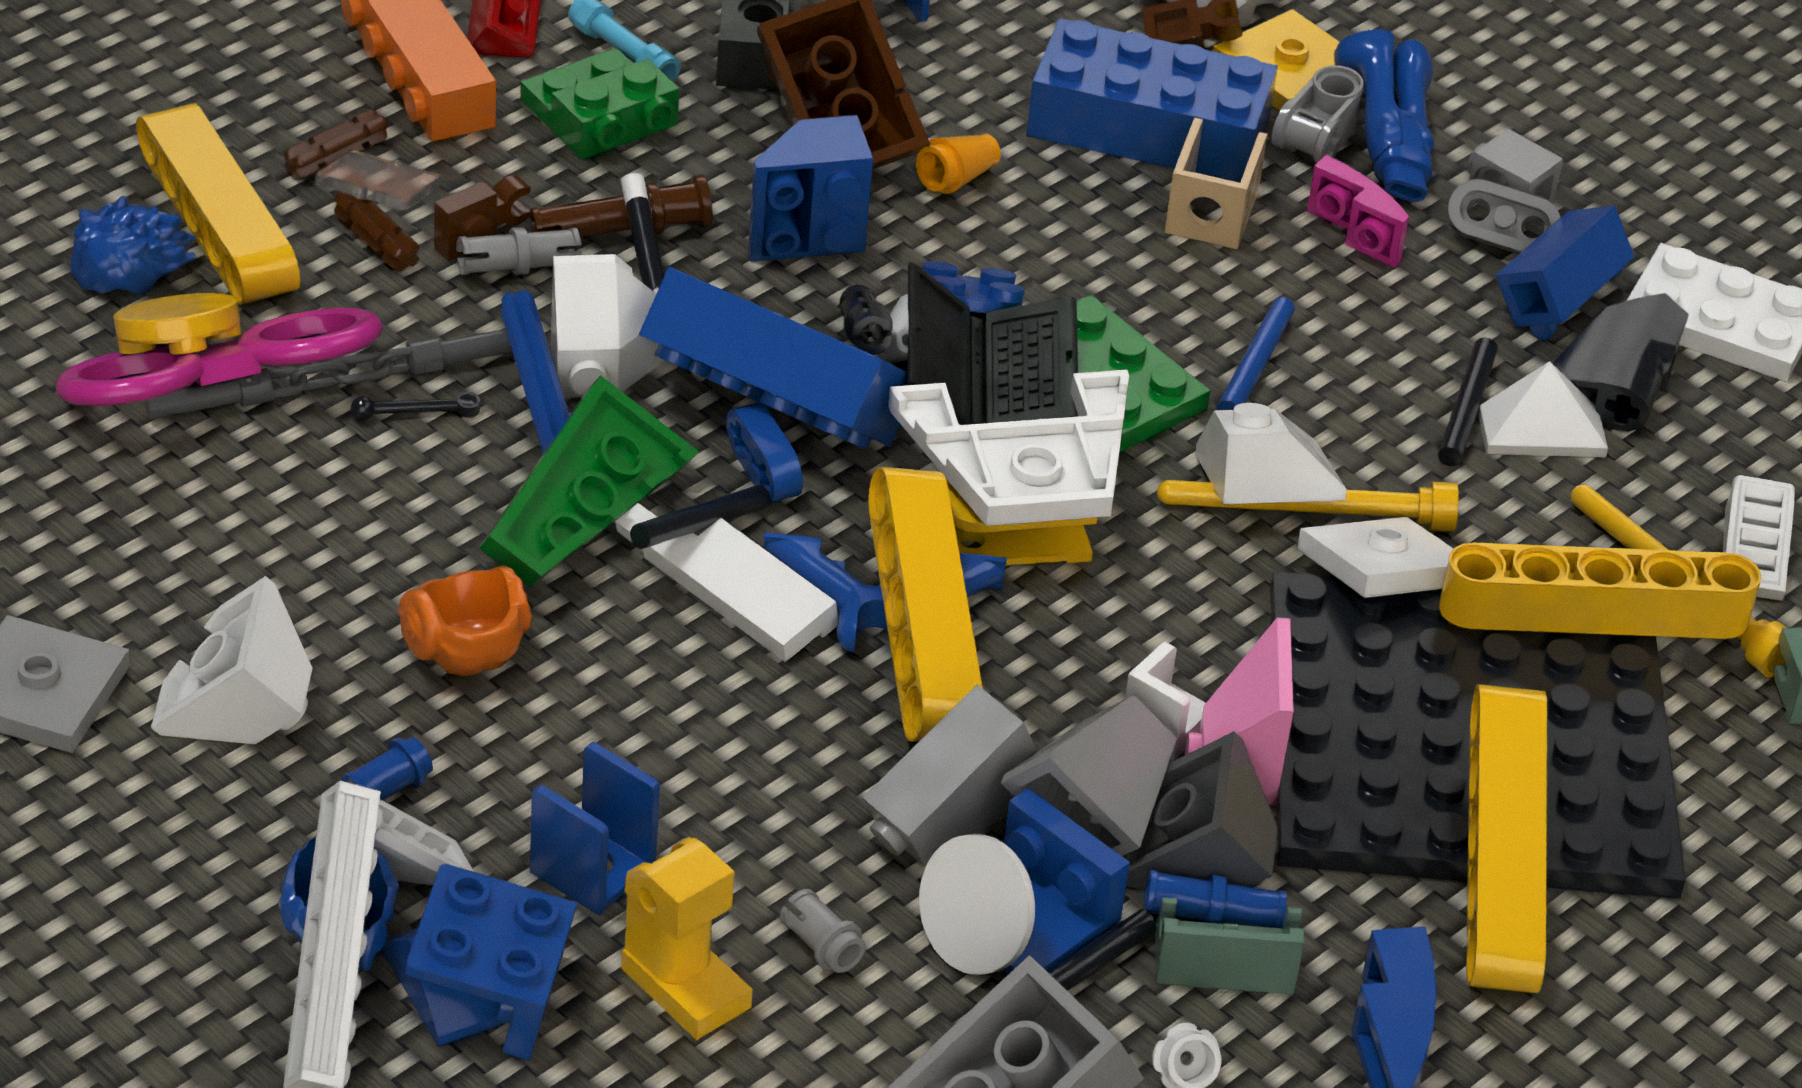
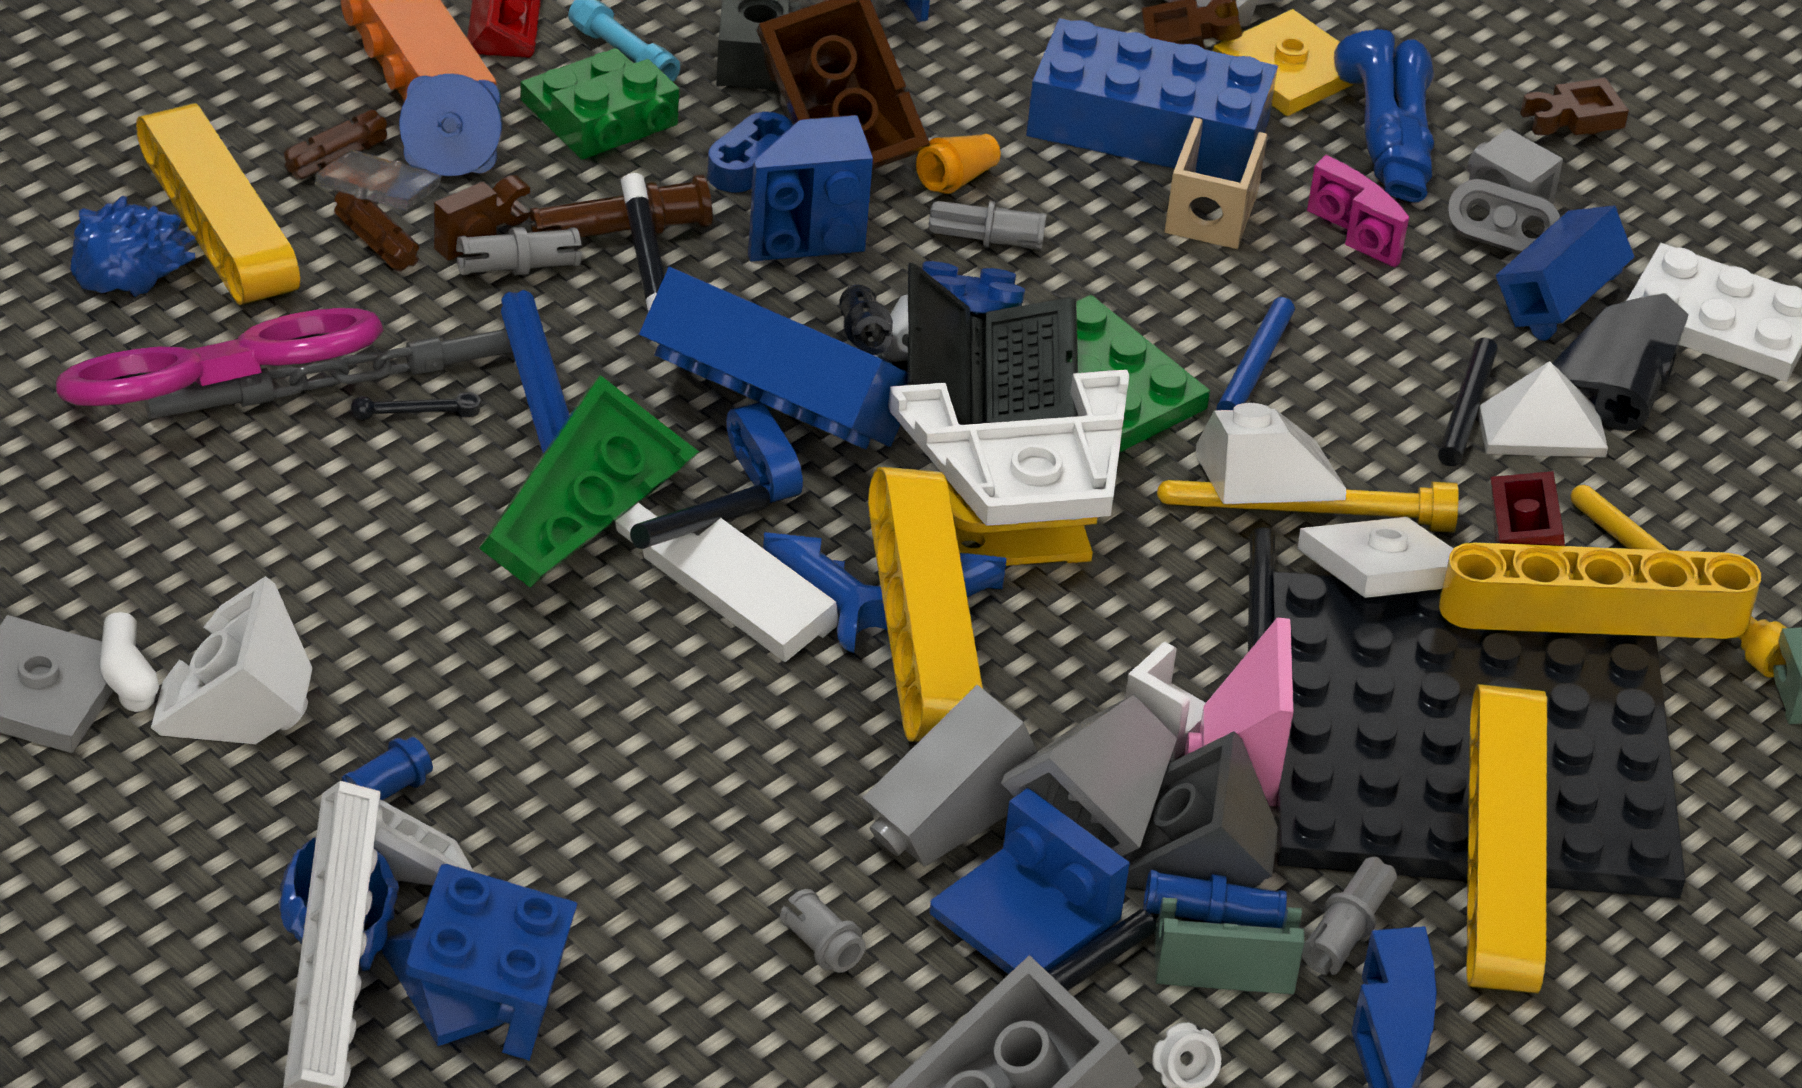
yellow tile [113,293,241,355] -> none
orange hair [398,565,532,677] -> none
blue piece [530,742,660,916] -> none
white slope [551,254,665,398] -> none
yellow piece [621,837,753,1040] -> none
white piece [919,834,1035,975] -> none
light grey piece [1271,65,1364,164] -> none
white slope [1723,475,1795,601] -> none
none -> white arm [100,612,159,712]
none -> blue piece [399,73,502,176]
none -> blue beam [707,112,793,193]
none -> light grey axle [928,201,1047,251]
none -> black bar [1248,527,1275,652]
none -> light grey axle [1302,857,1397,975]
none -> dark red slope [1490,471,1565,546]
none -> reddish brown plate [1520,78,1629,136]

